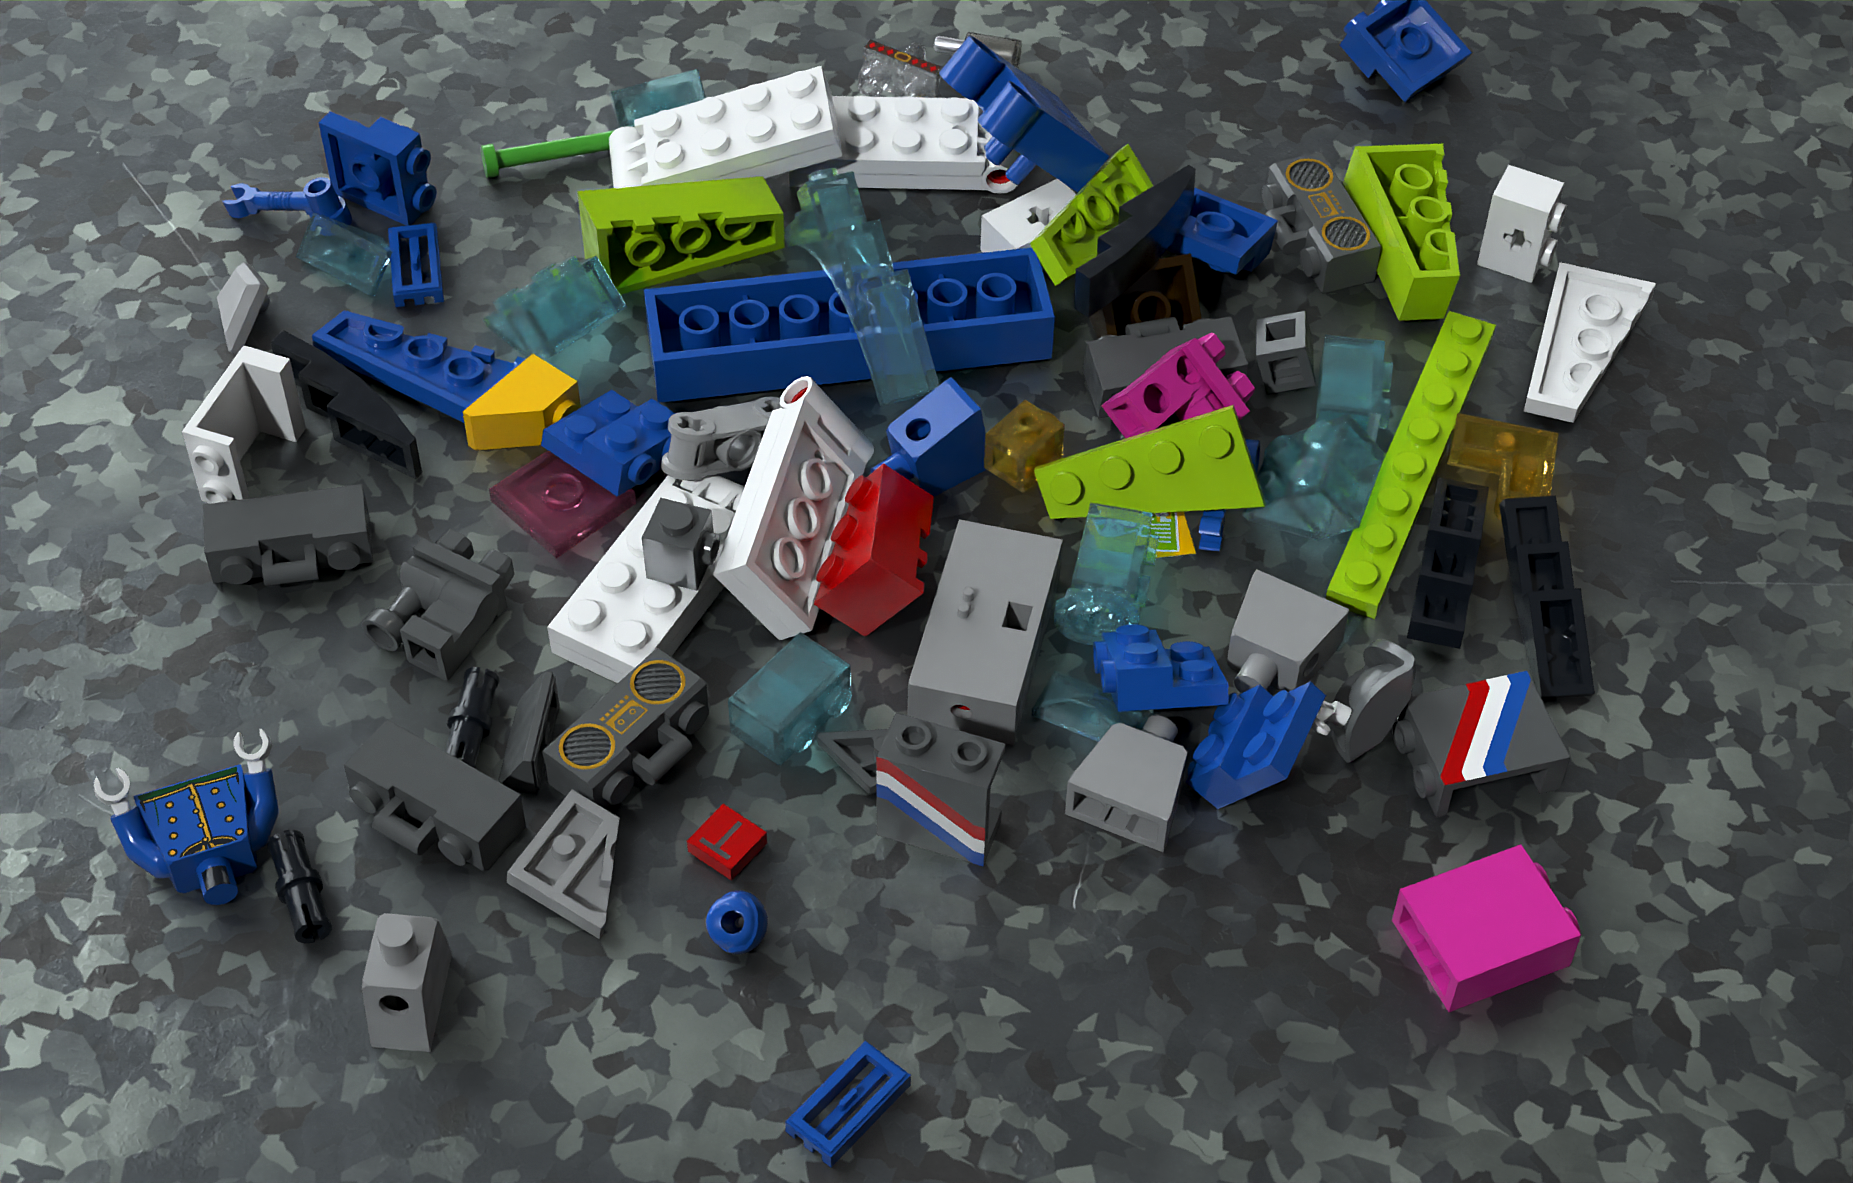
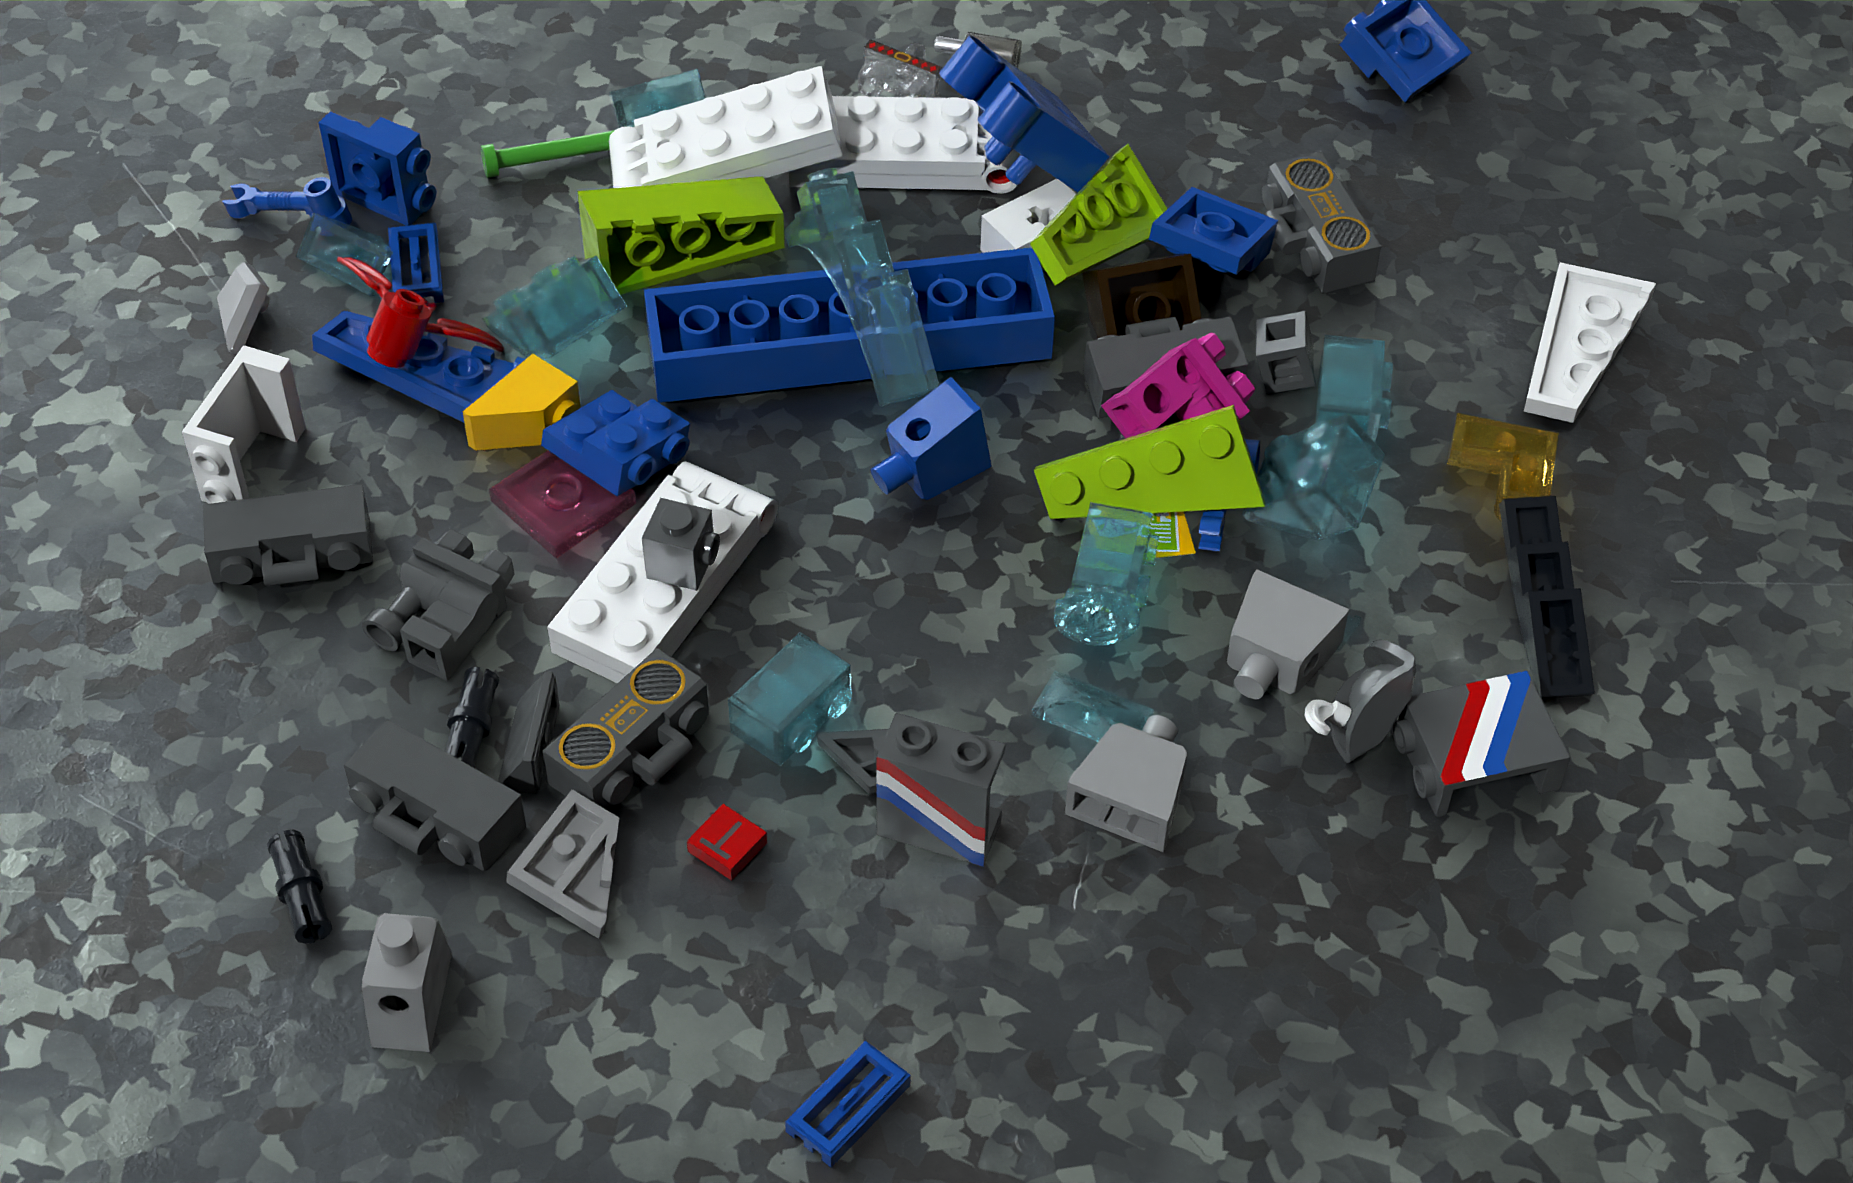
blue torso [94,729,279,905] -> none
black slope [271,330,422,479] -> none
light grey piece [661,397,783,481] -> none
blue piece [706,891,768,954] -> none
white hinge [713,376,874,640] -> none
red wedge [814,463,934,637] -> none
light grey brick [907,519,1063,745] -> none
clear yellow brick [984,400,1065,493] -> none
black slope [1074,165,1196,318] -> none
blue plate [1093,624,1228,712] -> none
blue plate [1186,681,1326,809] -> none
lime plate [1325,311,1496,619] -> none
lime wedge [1342,143,1460,321] -> none
dark pink brick [1392,844,1581,1012] -> none
black slope [1407,477,1489,649] -> none
white brick [1477,165,1567,283] -> none
none -> red plant [337,256,504,368]

